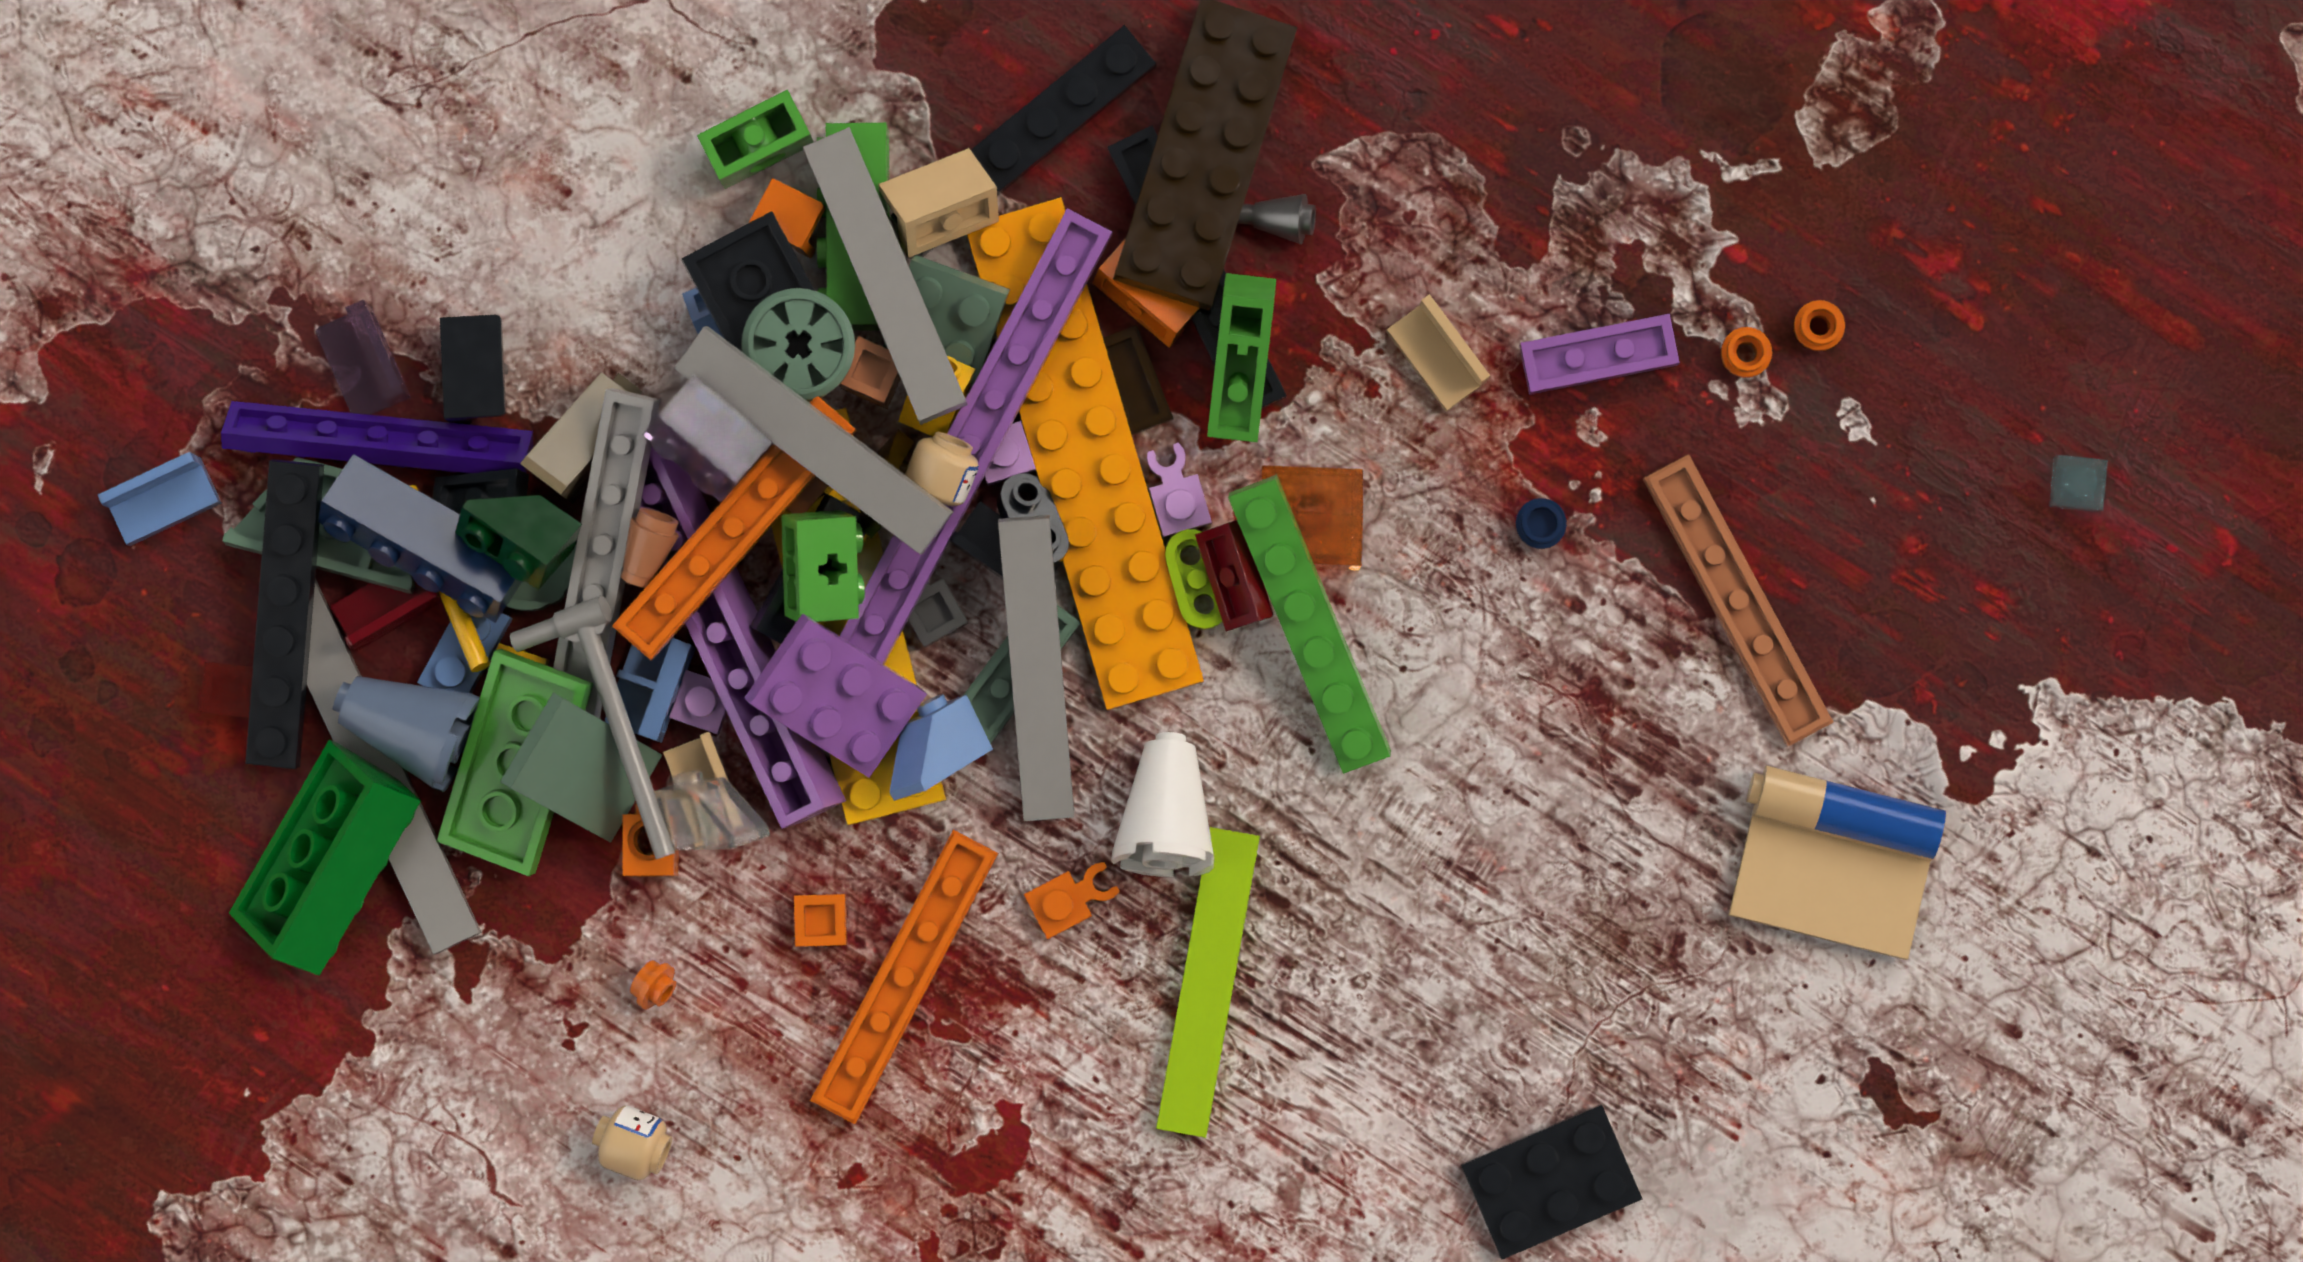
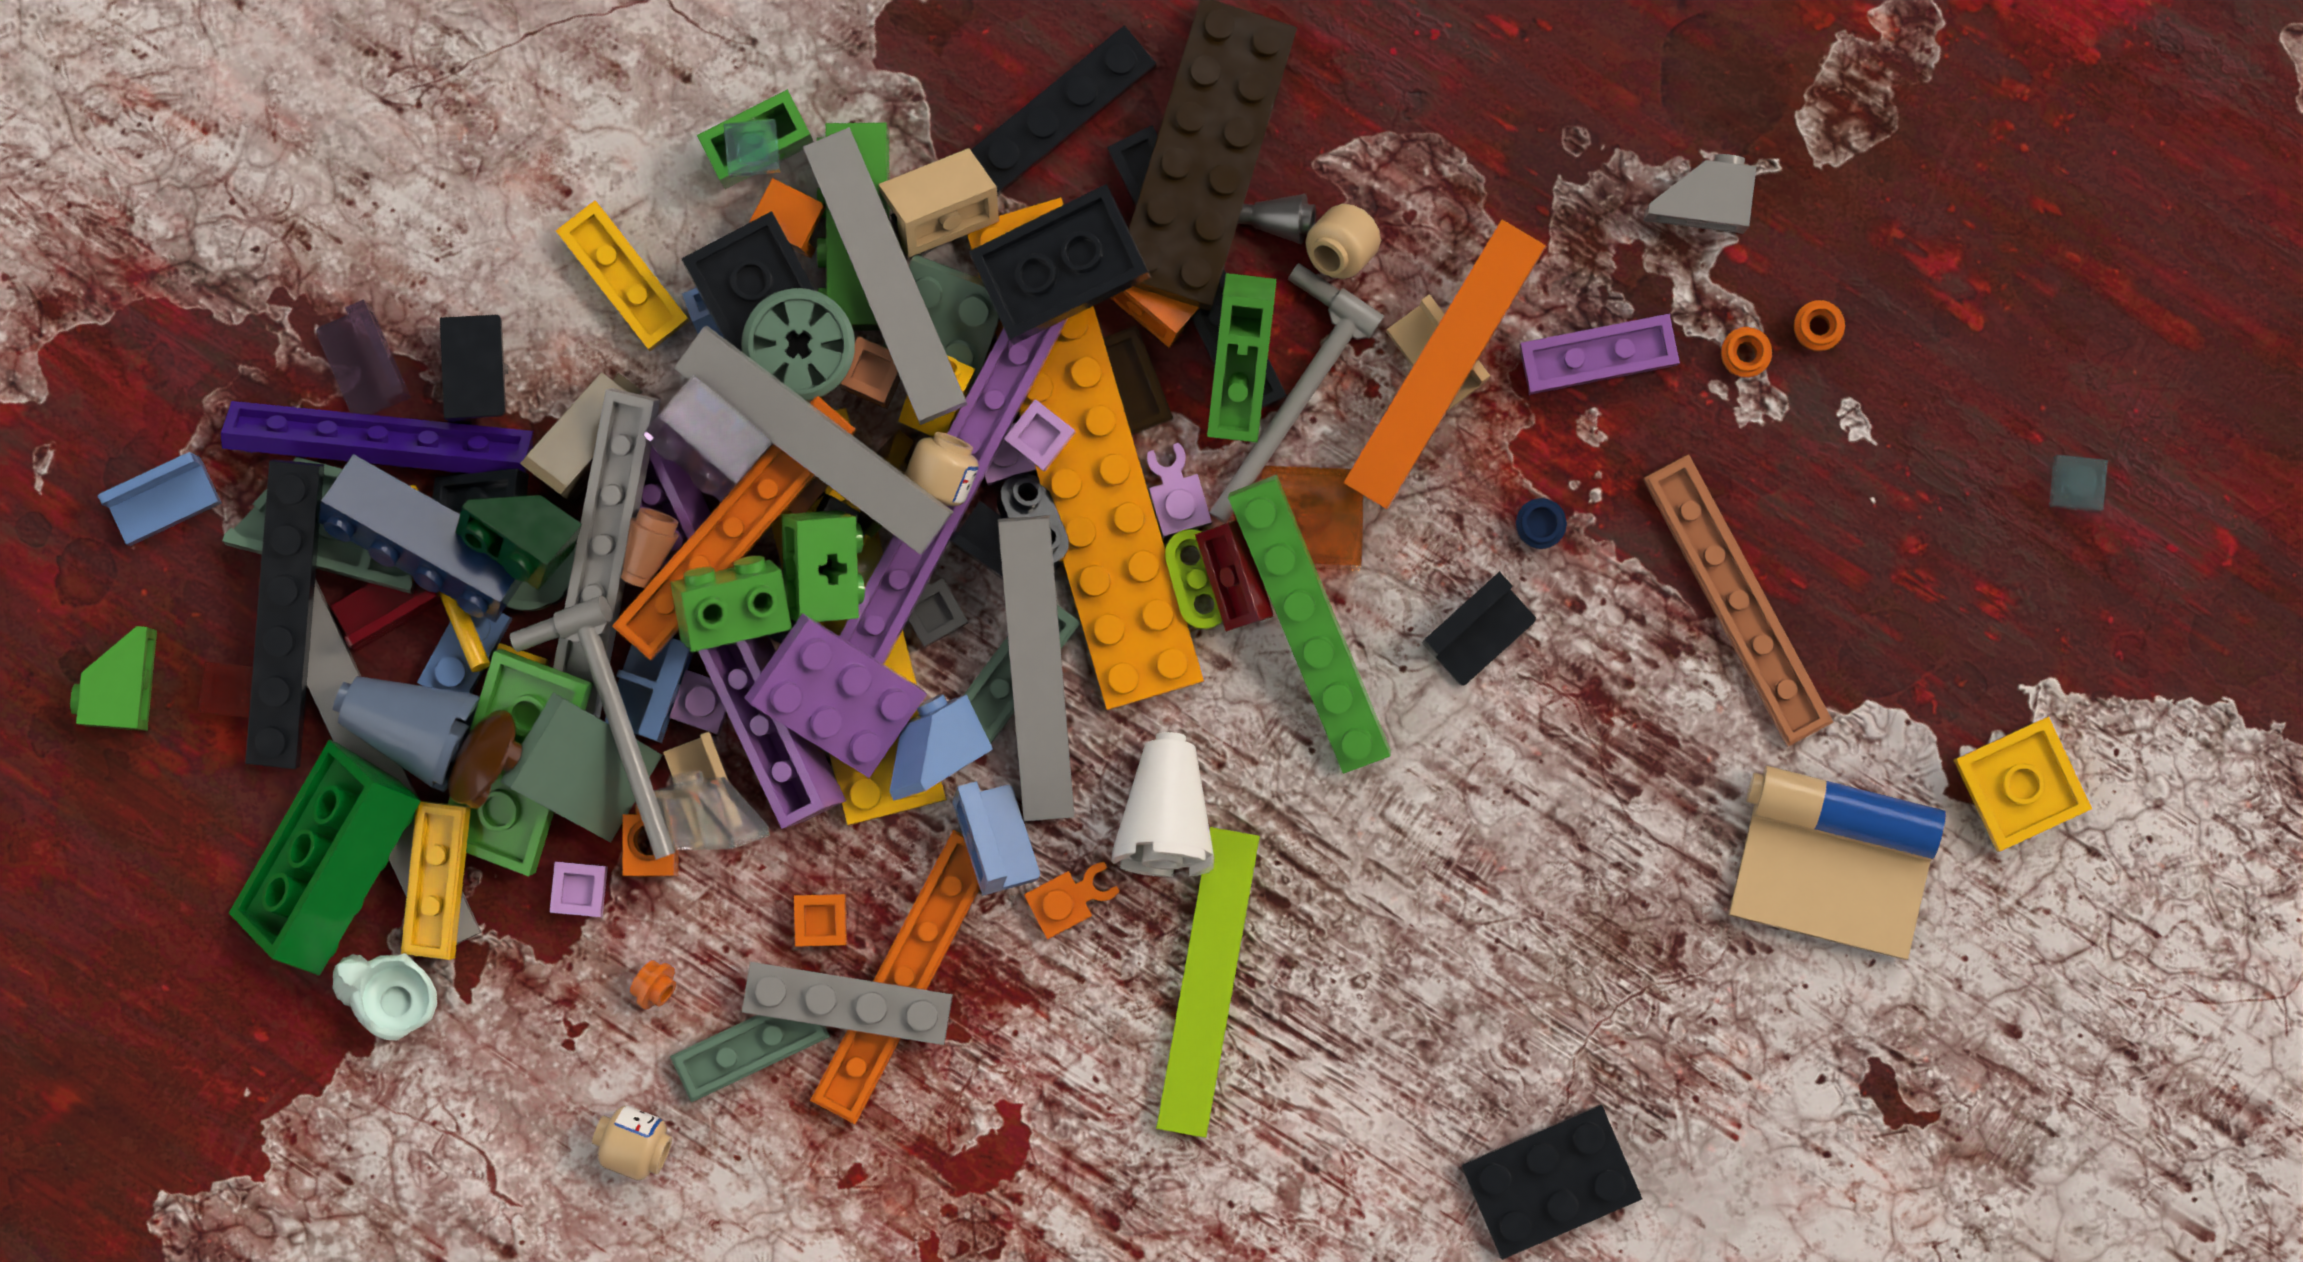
none -> bright green slope [70,626,157,731]
none -> light aqua hair [332,953,437,1041]
none -> yellow tile [401,801,471,960]
none -> reddish brown dish [448,710,522,809]
none -> lavender plate [550,862,608,917]
none -> yellow plate [556,200,690,352]
none -> bright green brick [670,556,792,652]
none -> sand green tile [670,1015,831,1103]
none -> clear light blue plate [724,119,781,178]
none -> light grey plate [742,962,953,1045]
none -> medium blue panel [952,781,1040,896]
none -> black plate [969,184,1151,345]
none -> lavender plate [1004,399,1076,472]
none -> light grey bar [1209,263,1385,524]
none -> tan head [1305,204,1381,279]
none -> orange tile [1343,219,1547,509]
none -> black panel [1422,571,1536,686]
none -> light grey slope [1644,154,1757,234]
none -> yellow plate [1954,716,2092,852]

